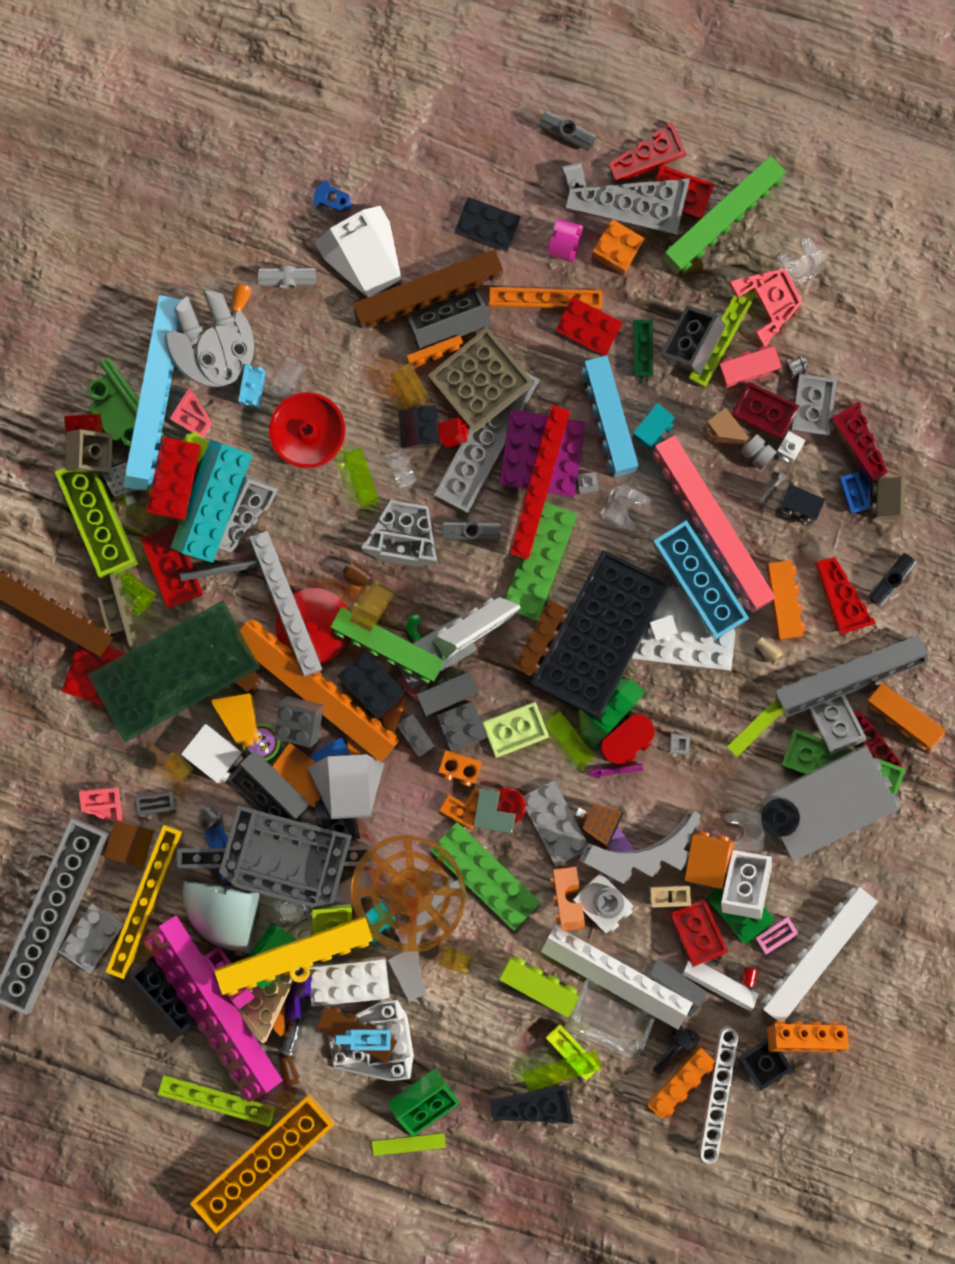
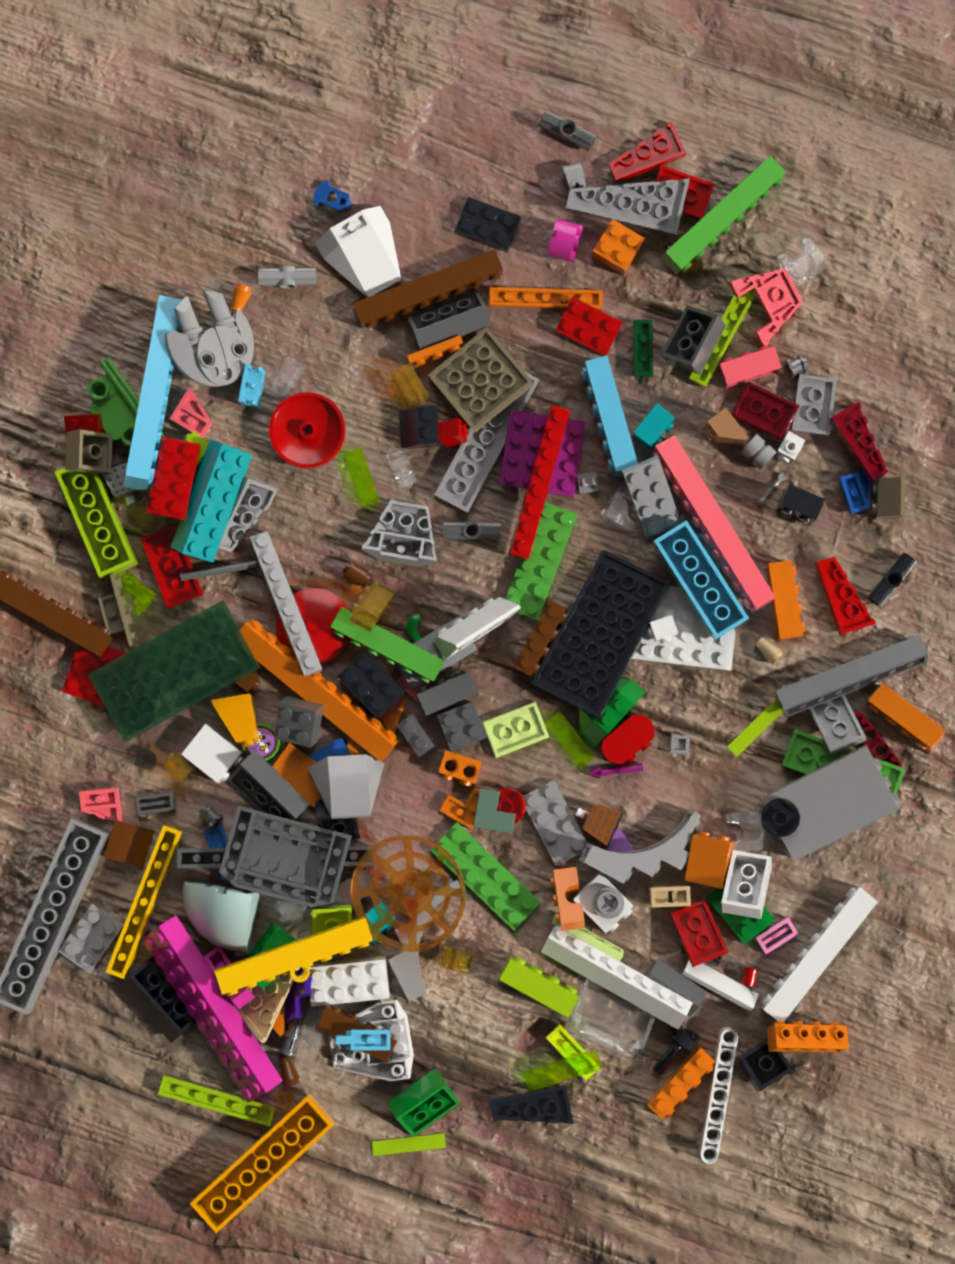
none -> yellowish green tile [552,916,624,961]
none -> light grey plate [622,456,681,539]

